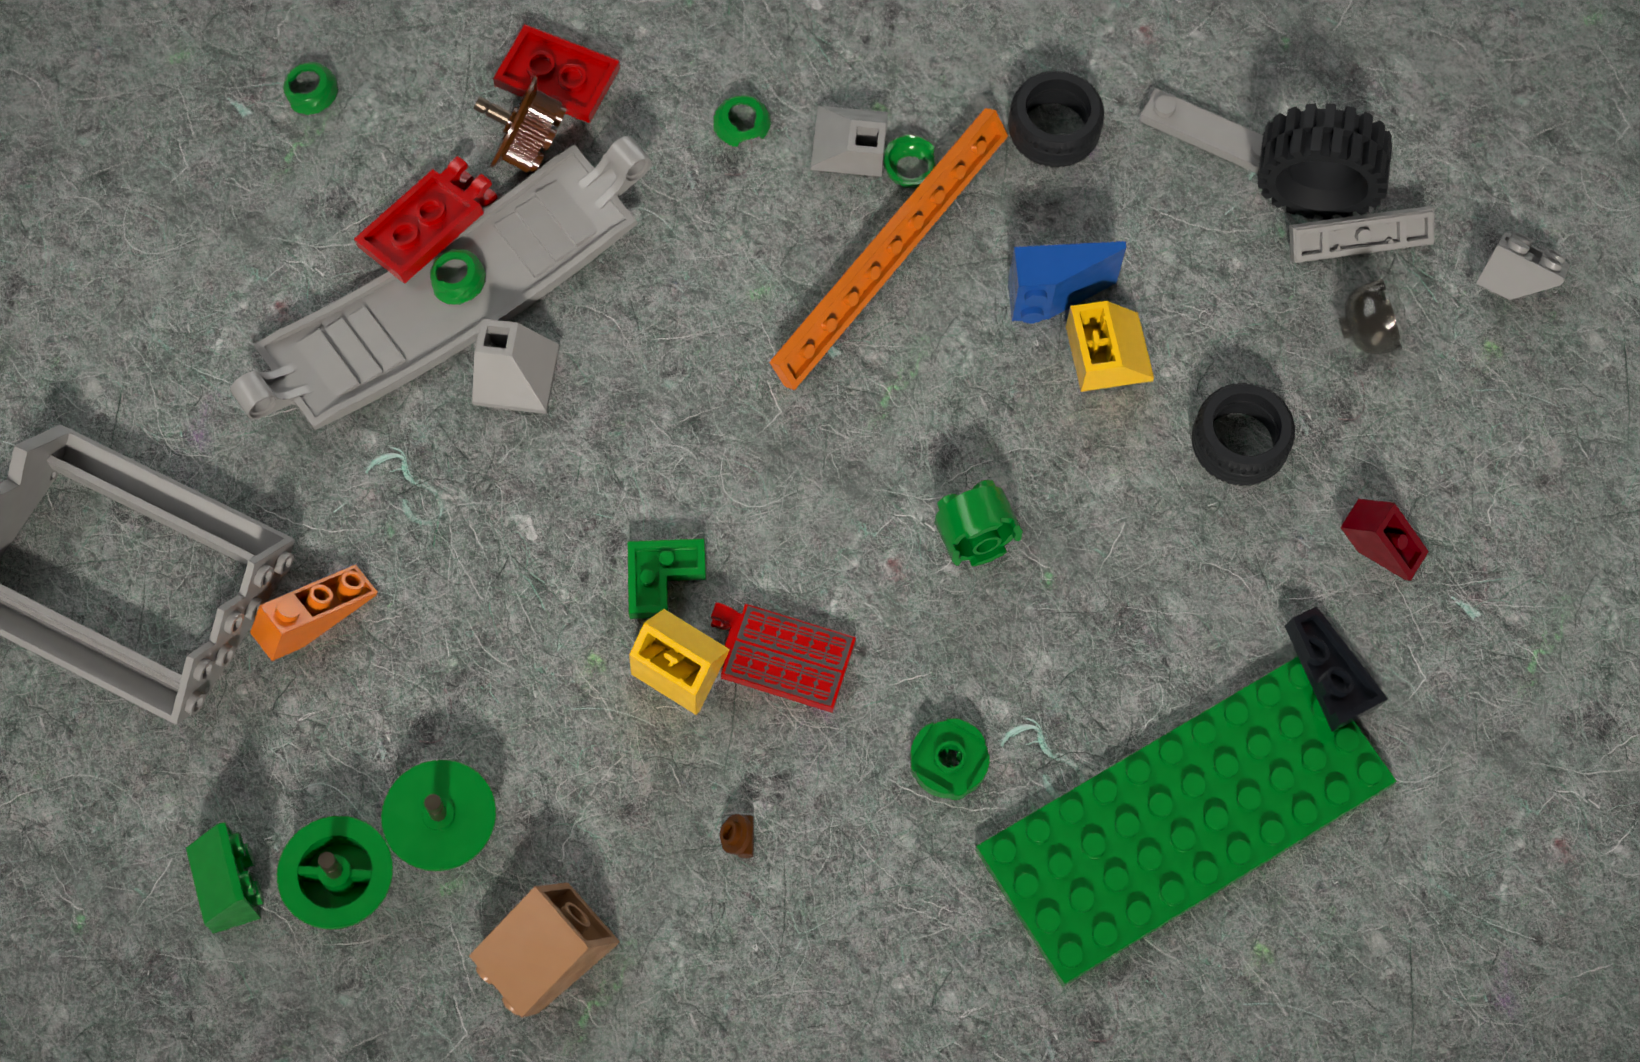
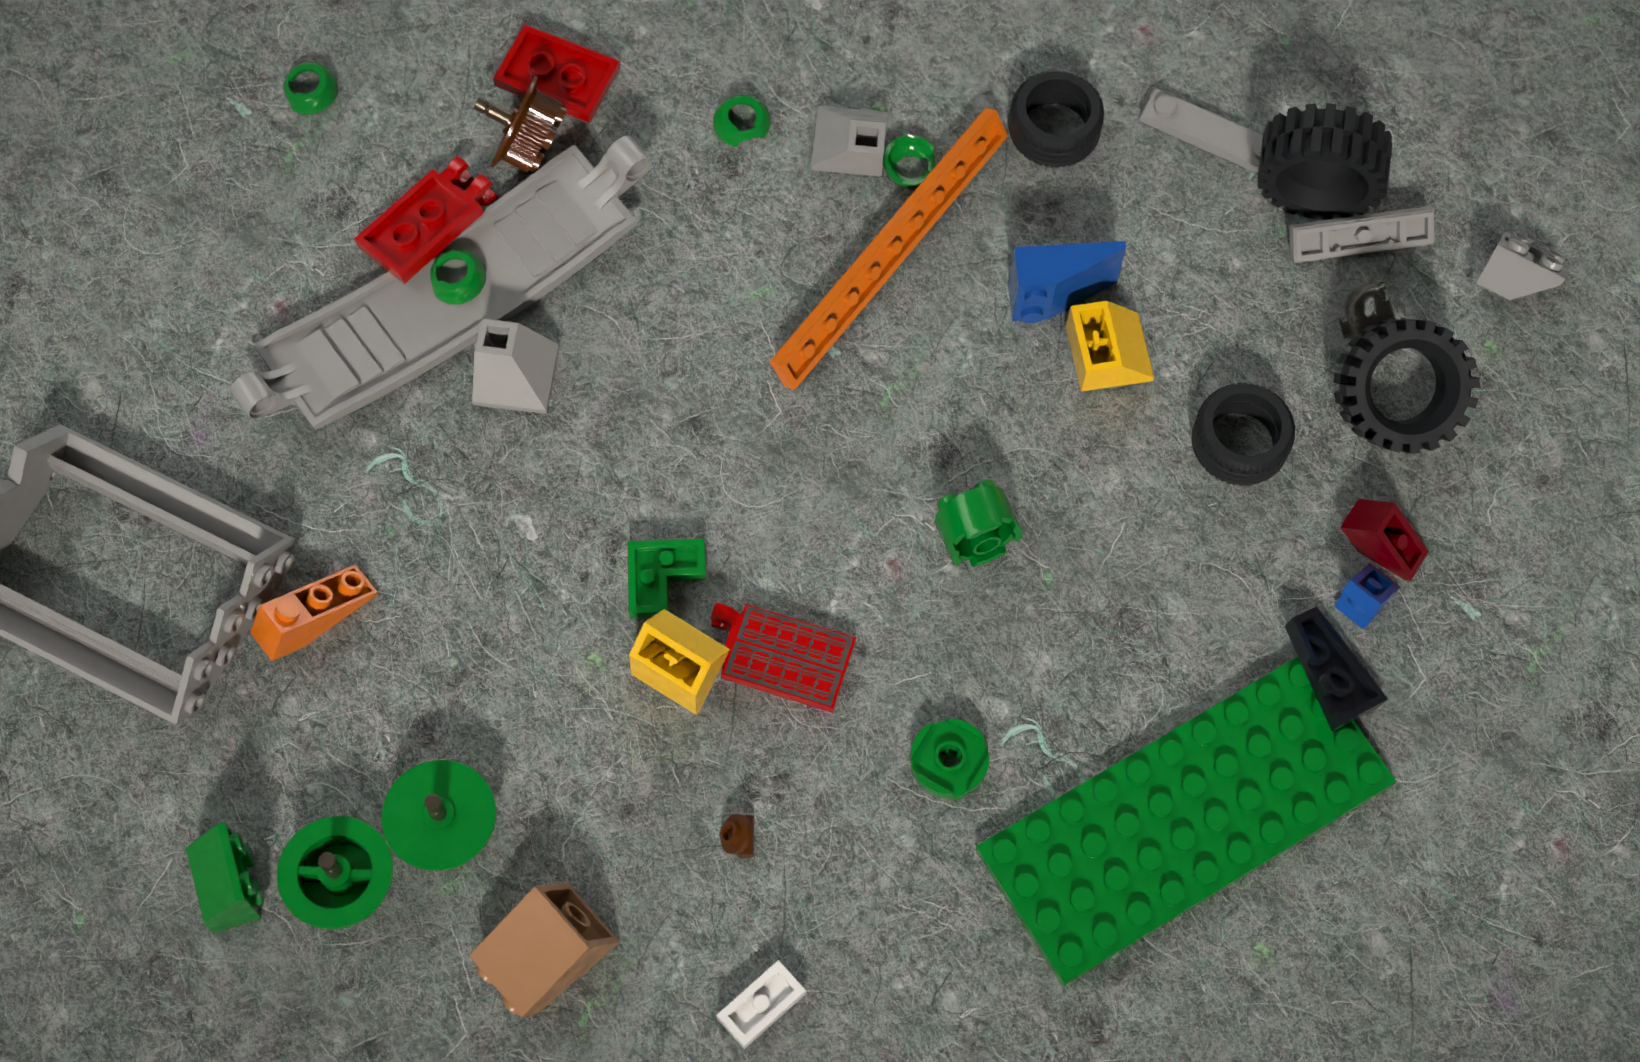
none -> white plate [716,960,806,1049]
none -> black tyre [1333,318,1480,454]
none -> blue slope [1335,563,1400,628]

